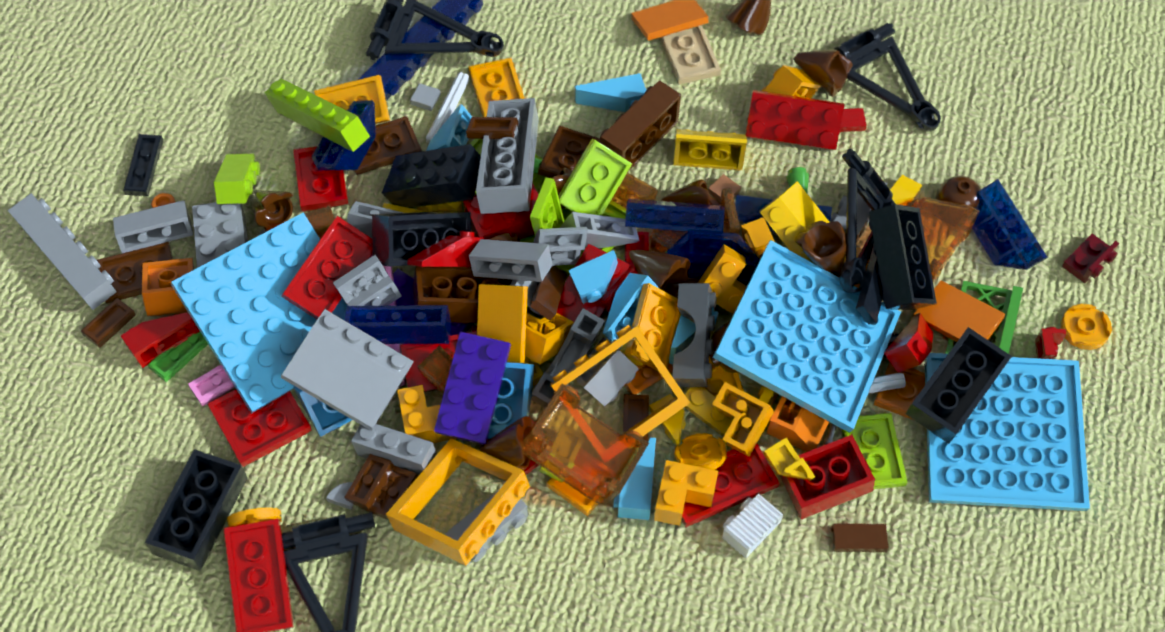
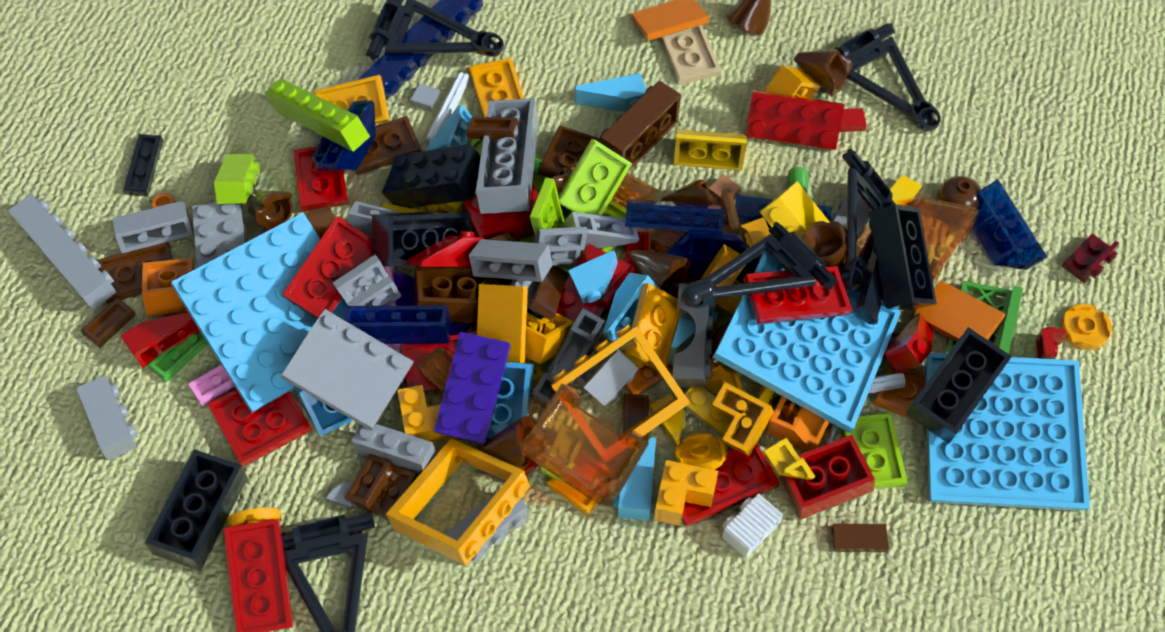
none -> light grey brick [76,375,138,460]
none -> black piece [680,222,838,308]
none -> red plate [743,266,852,324]

